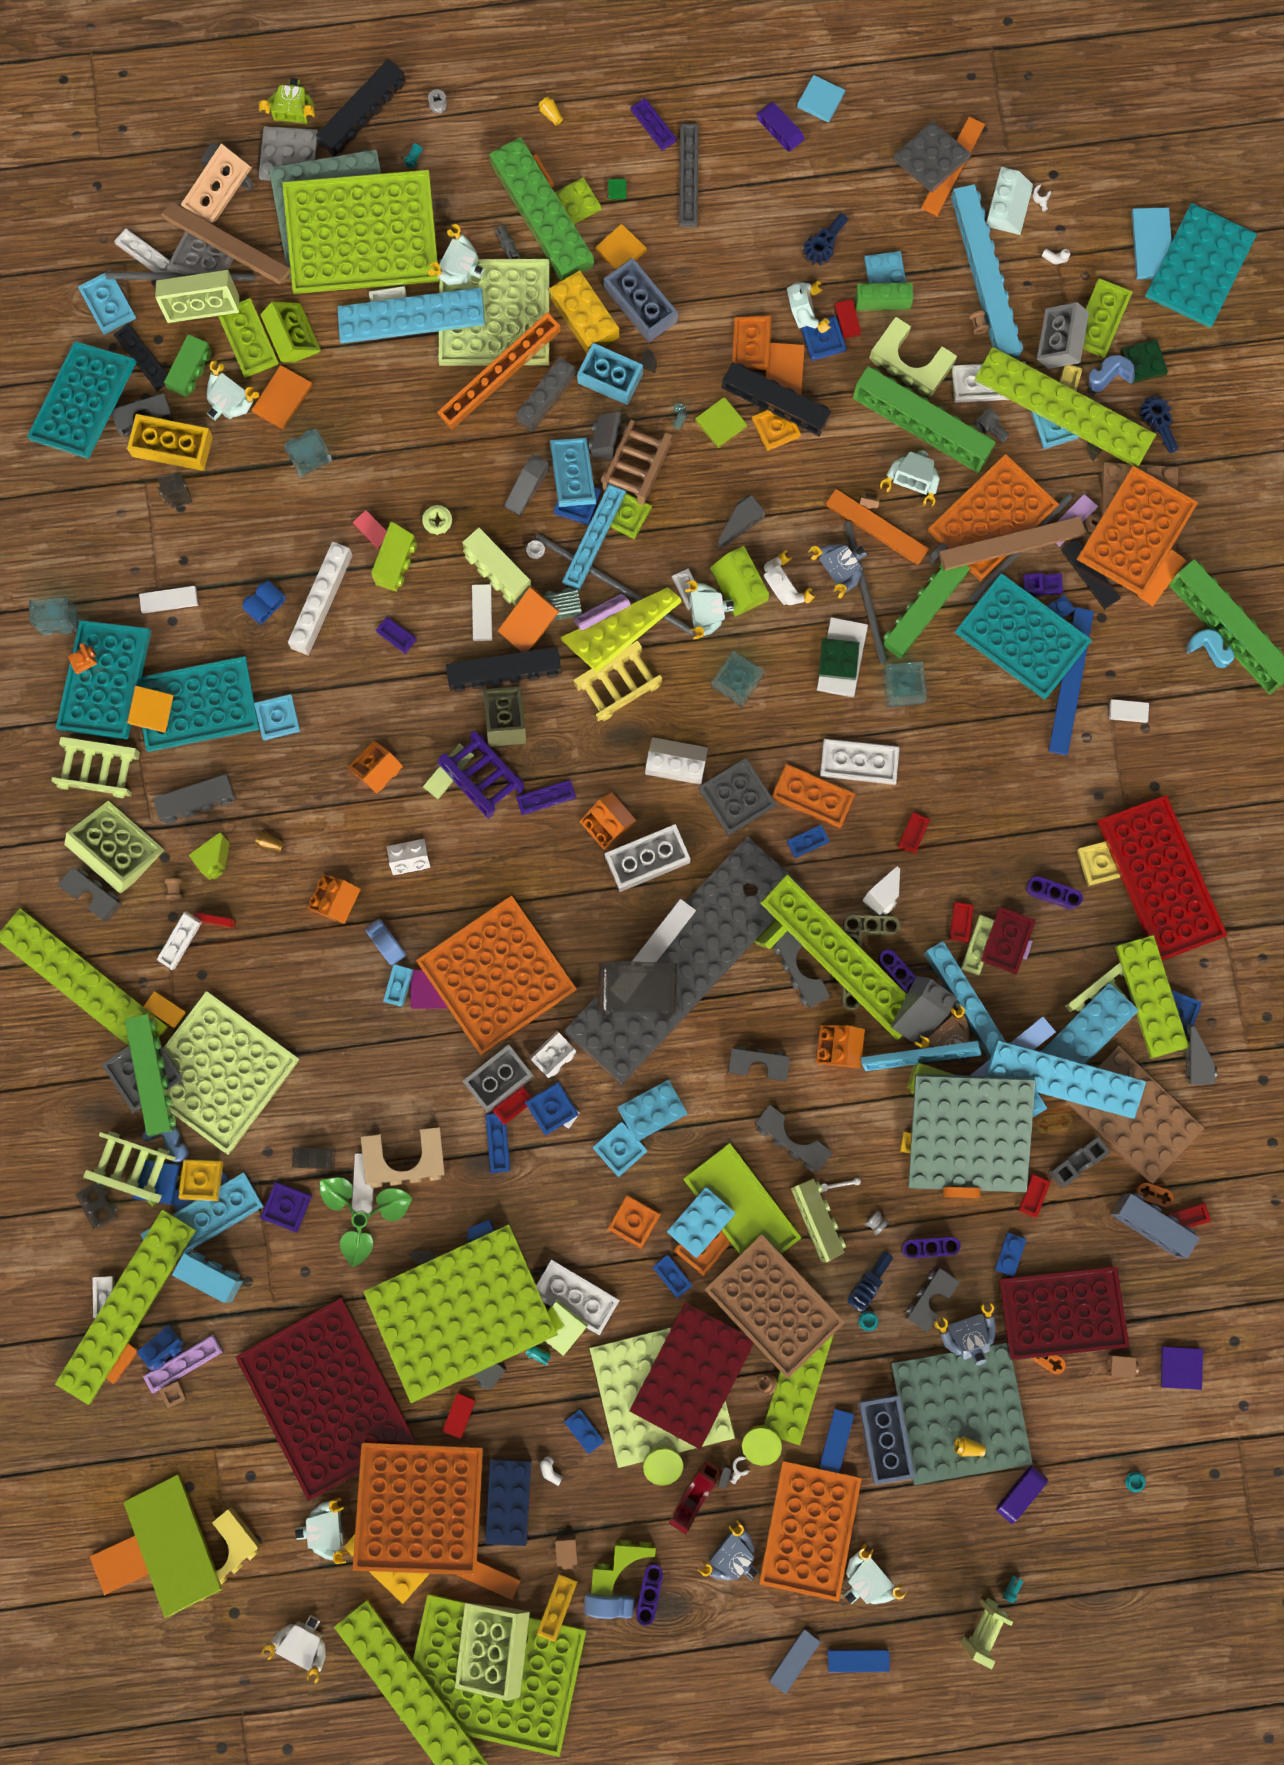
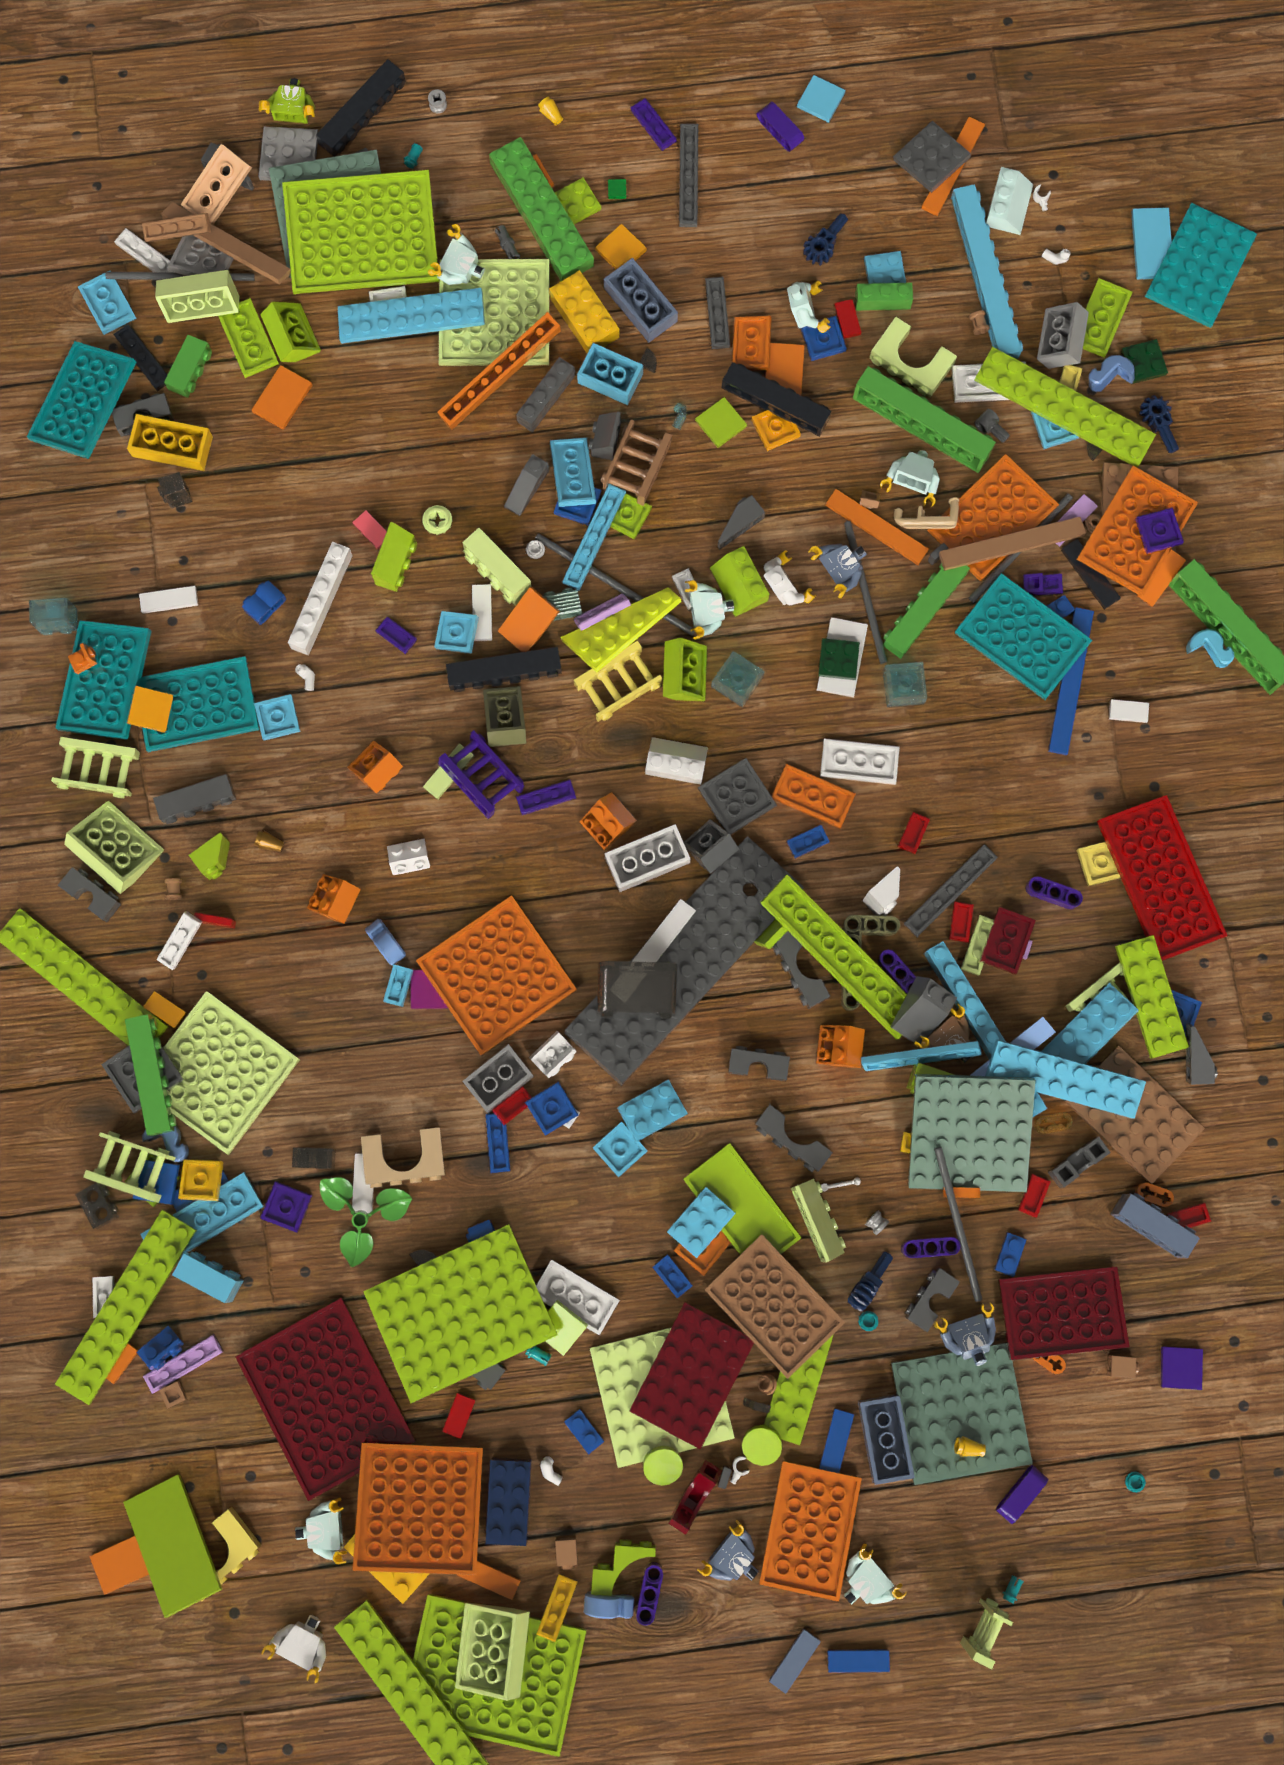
light aqua torso [207,361,259,421] -> none
clear light blue brick [284,429,332,478] -> none
orange tile [608,1195,661,1249] -> none
none -> medium nougat tile [142,213,211,242]
none -> white arm [295,664,315,691]
none -> medium azure plate [434,611,479,654]
none -> lime slope [663,638,707,701]
none -> dark grey slope [683,819,739,874]
none -> dark grey tile [705,277,730,349]
none -> clear smoke tile [743,1398,771,1413]
none -> tan piece [894,497,959,529]
none -> dark grey tile [904,844,998,937]
none -> dark grey piece [934,1147,983,1301]
none -> dark purple tile [1135,508,1184,554]

